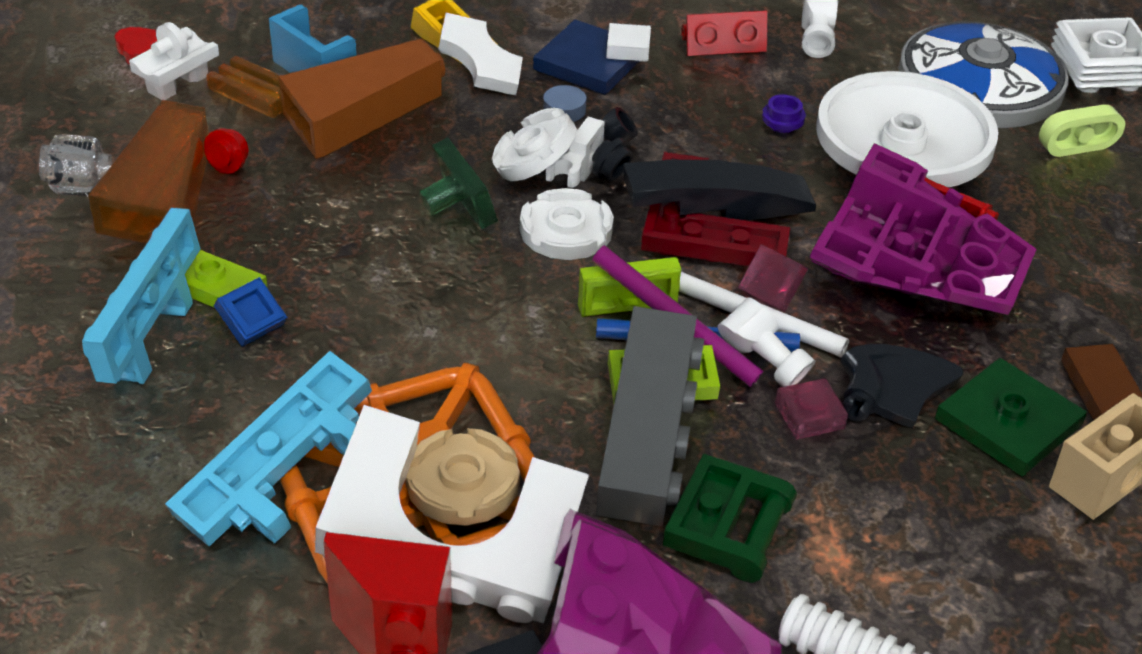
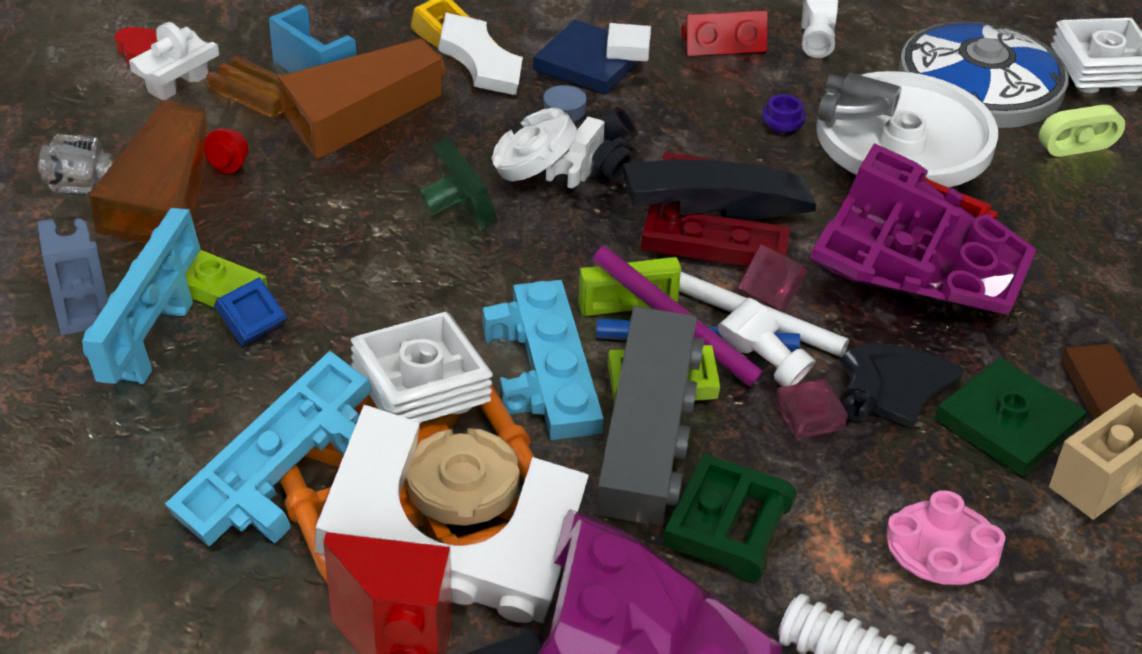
white tile [520,188,614,260] -> none
none -> sand blue hinge [37,218,108,335]
none -> white brick [351,312,493,424]
none -> medium azure hinge [482,280,604,440]
none -> flat silver plant [818,72,902,127]
none -> bright pink dish [886,491,1005,585]

